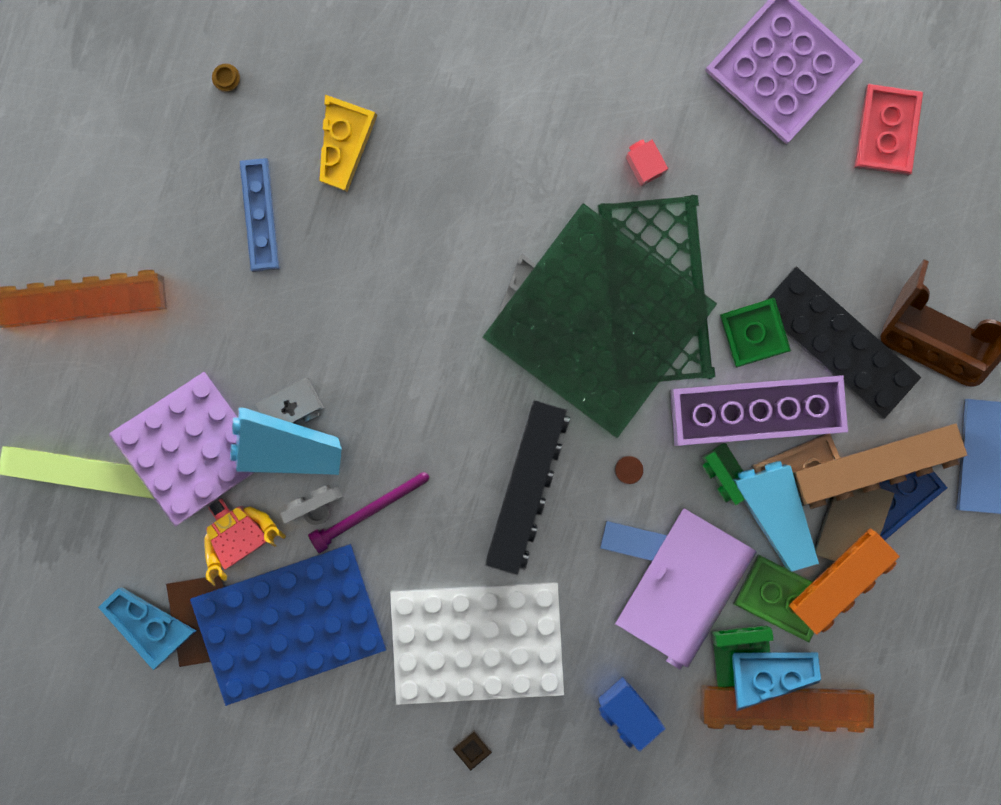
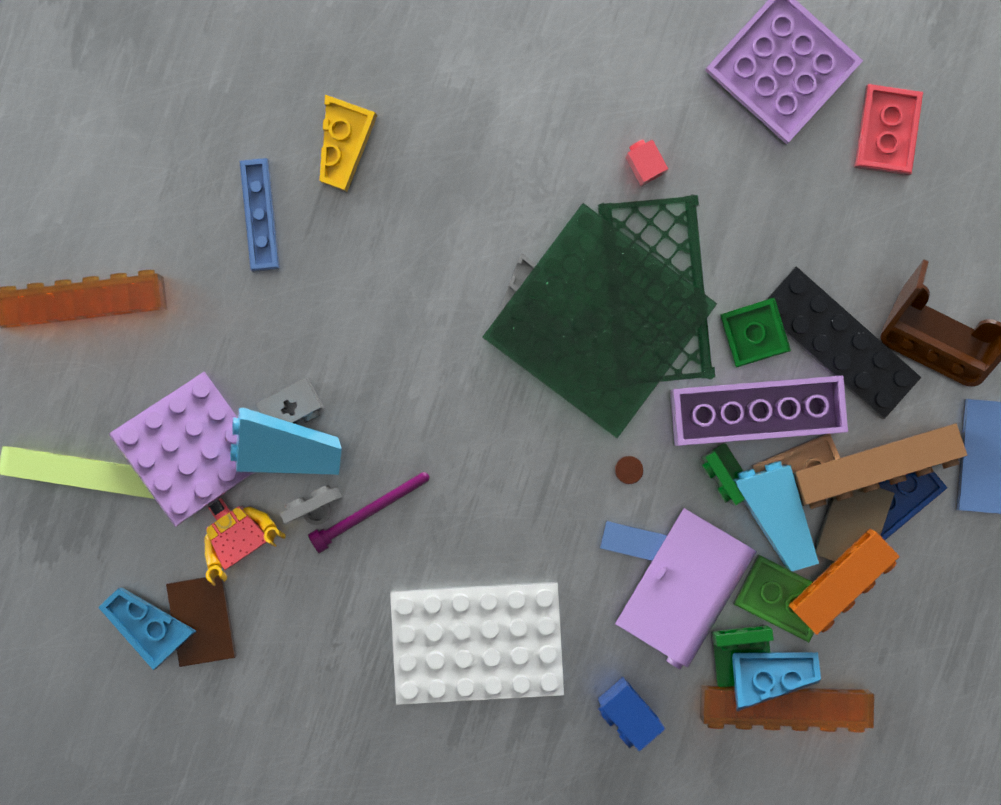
blue plate [190,544,386,706] -> none
pearl gold plate [212,63,240,92] -> none
dark brown tile [453,730,492,771] -> none
black brick [485,400,570,575] -> none

